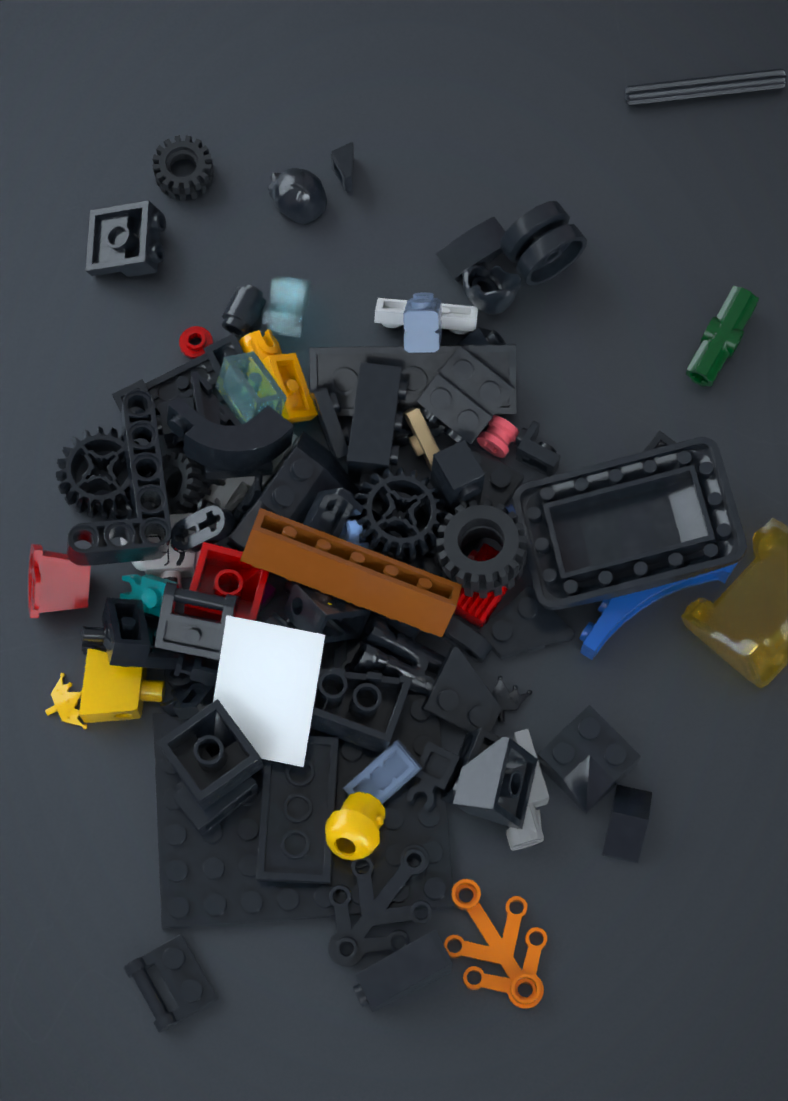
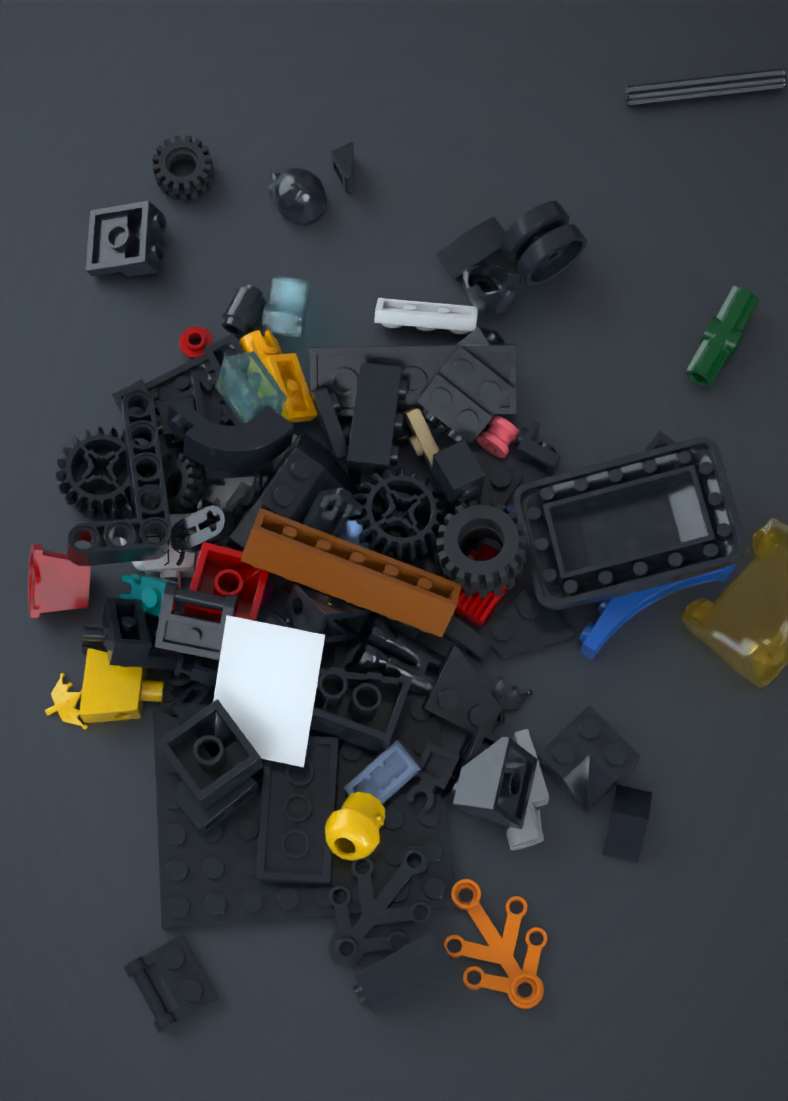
sand blue brick [403,292,442,353] -> none

